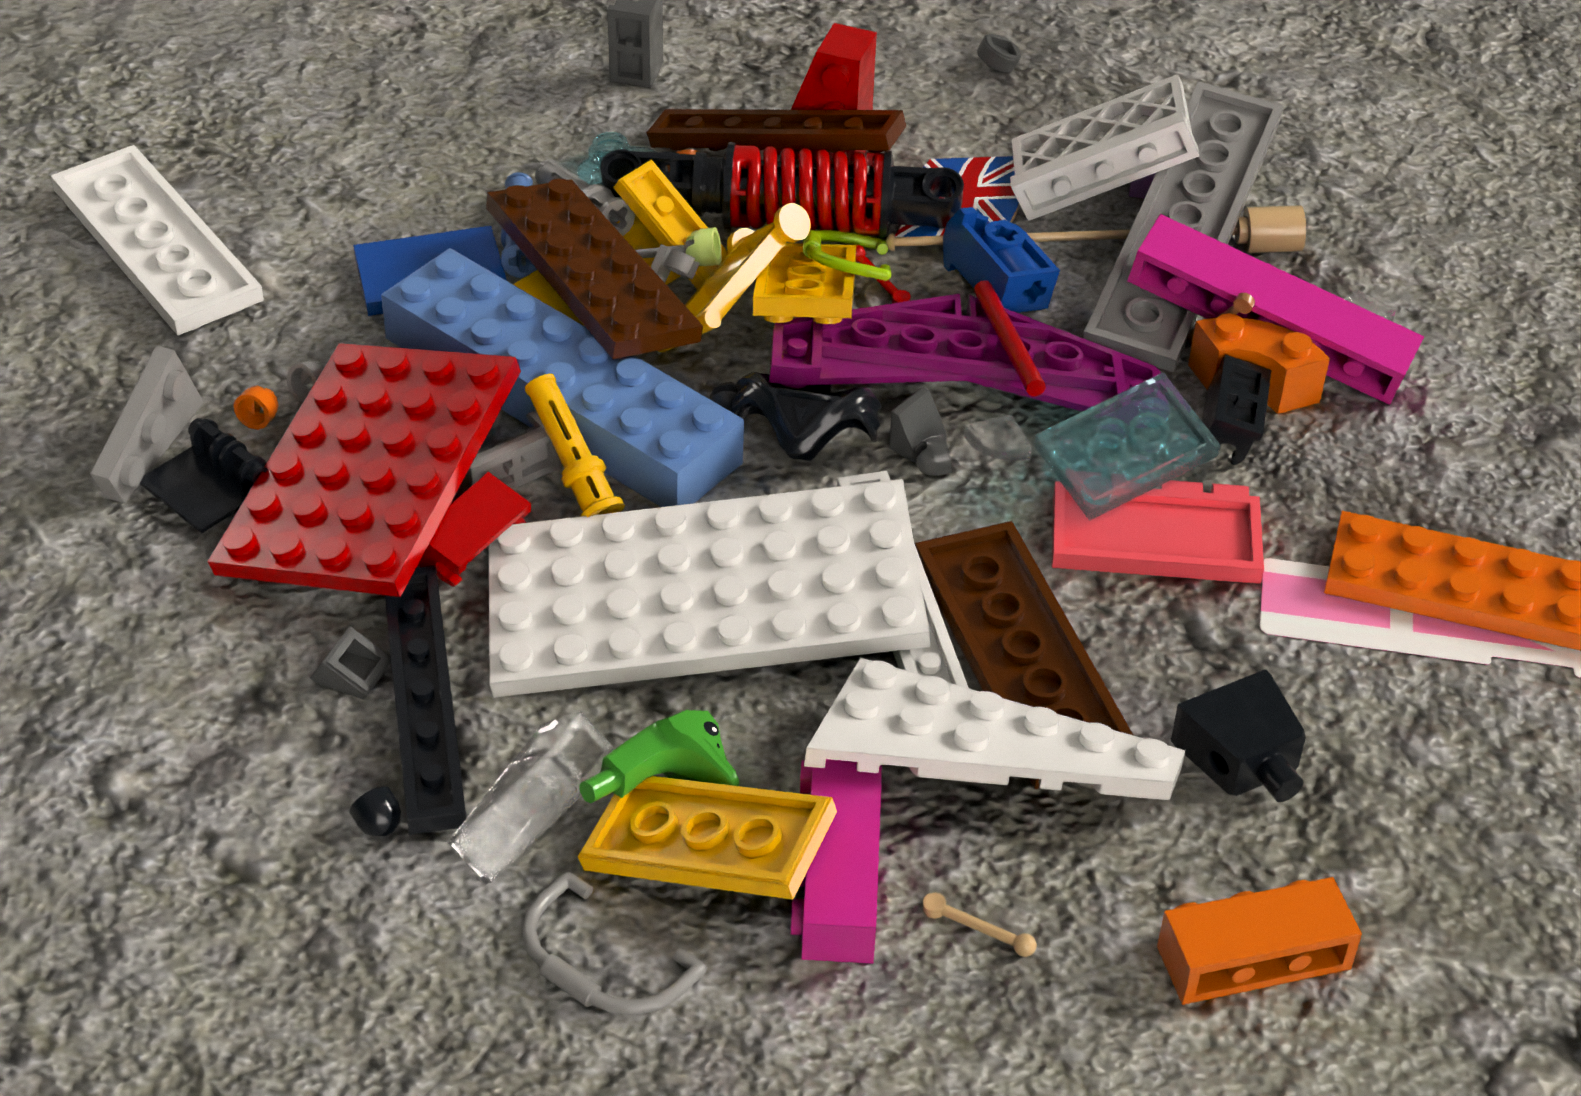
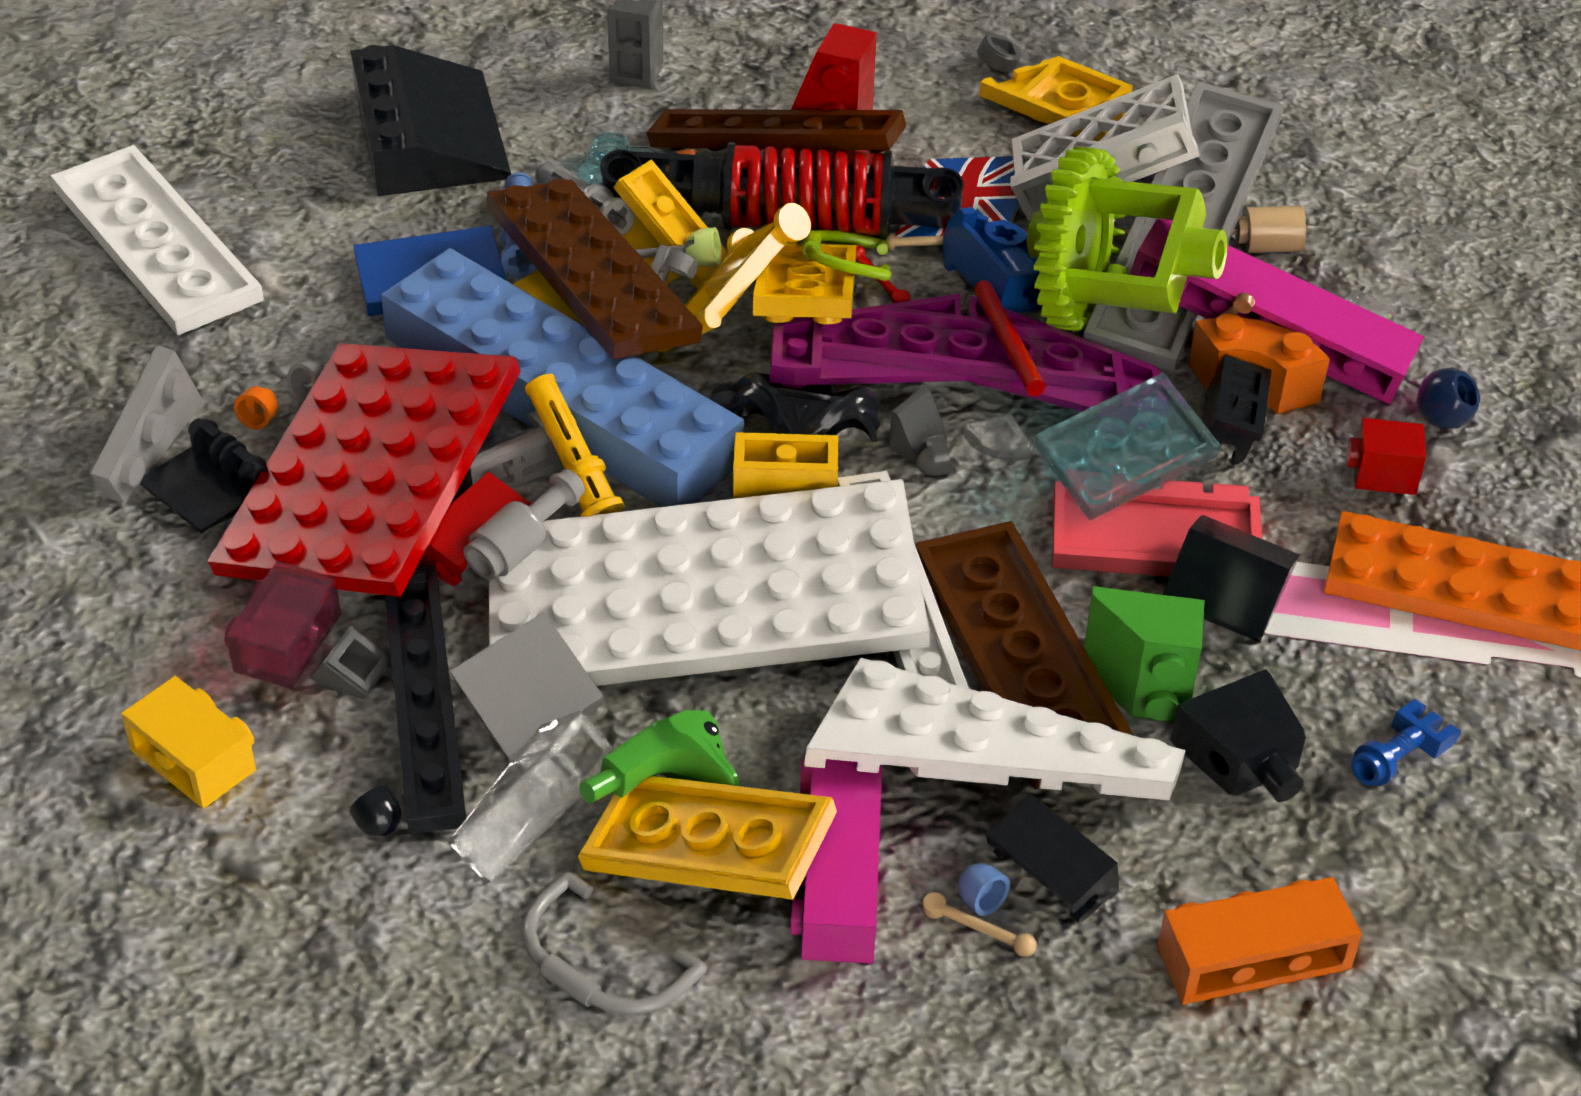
none -> yellow brick [121,675,256,809]
none -> clear pink brick [224,561,341,689]
none -> black slope [350,45,511,196]
none -> light grey tile [450,612,605,764]
none -> light grey piece [463,469,585,580]
none -> yellow brick [733,432,838,499]
none -> medium blue hinge [958,863,1010,916]
none -> yellow wing [979,56,1133,142]
none -> black hinge [986,793,1119,923]
none -> lime piece [1027,146,1227,331]
none -> bright green slope [1084,586,1205,722]
none -> black slope [1163,514,1300,643]
none -> red brick [1346,418,1426,495]
none -> blue hinge [1351,699,1461,786]
none -> dark blue piece [1416,367,1481,430]

